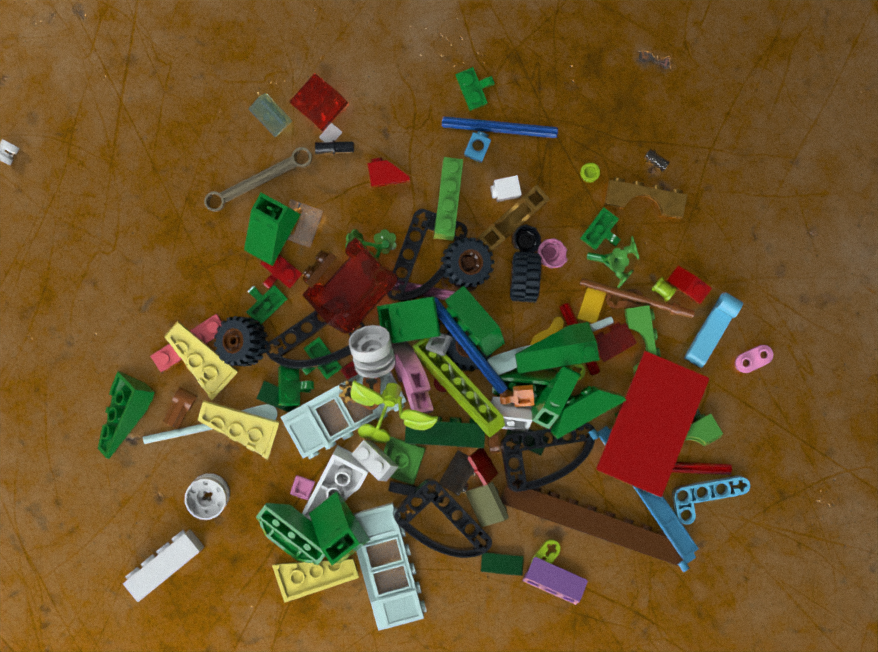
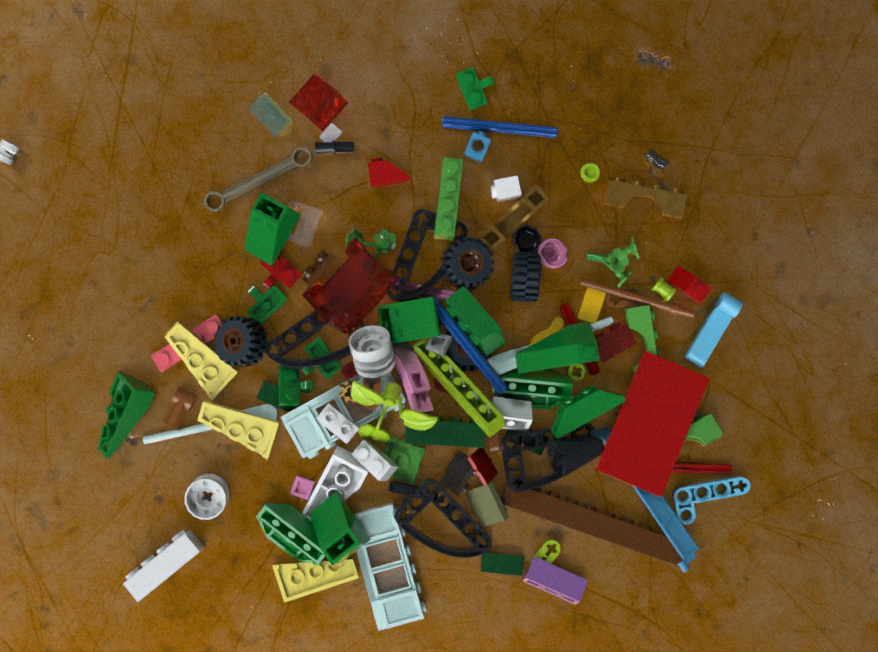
orange plate [500,385,535,407] -> none
green slope [531,366,580,429] -> none
green plate [580,207,621,251] -> none
bright pink plate [735,345,773,373] -> none
none -> white brick [316,403,359,444]
none -> black cone [547,436,604,477]

